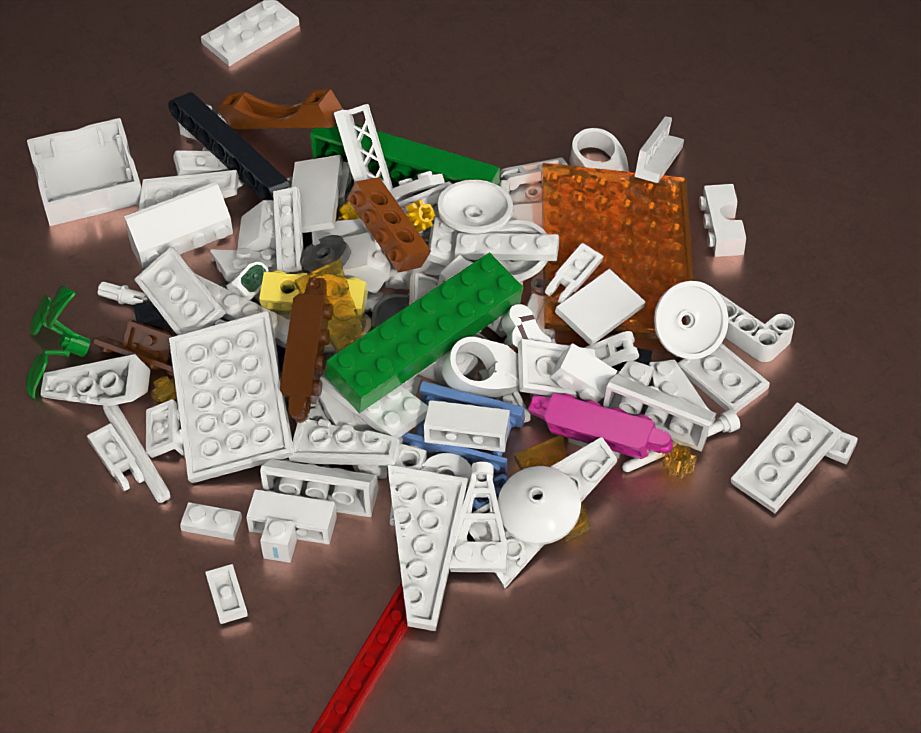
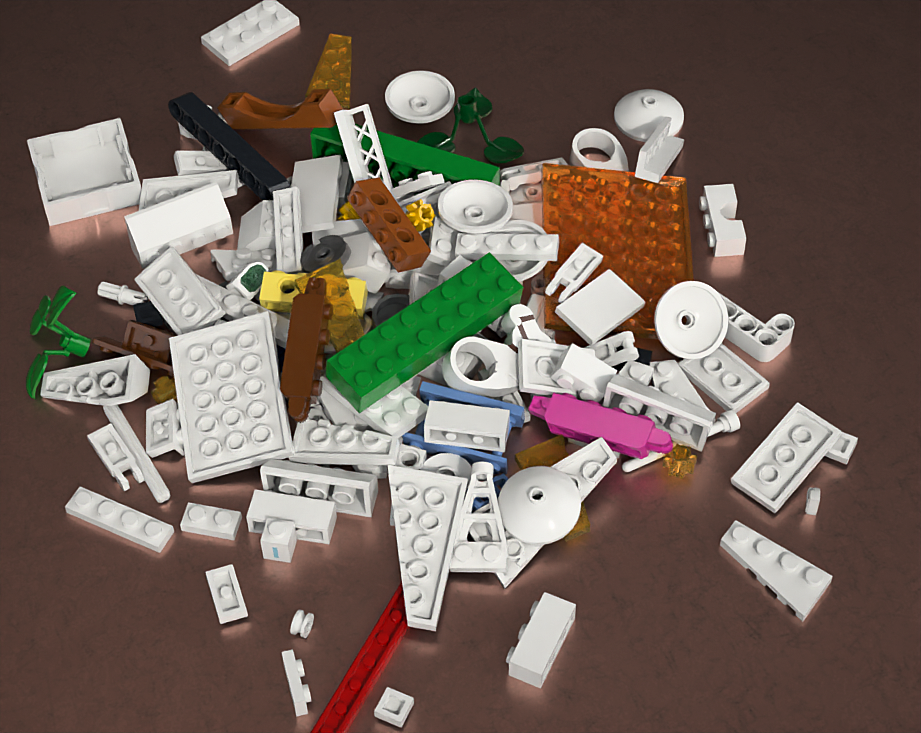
none -> white plate [65,487,174,553]
none -> white plate [281,649,311,716]
none -> white bush [290,609,314,638]
none -> clear yellow wing [305,34,352,109]
none -> white plate [374,687,414,727]
none -> white dish [385,71,455,124]
none -> dark green plant [417,87,524,163]
none -> white brick [506,592,576,689]
none -> white dish [614,89,684,142]
none -> white wing [720,520,833,622]
none -> white tile [805,487,820,515]

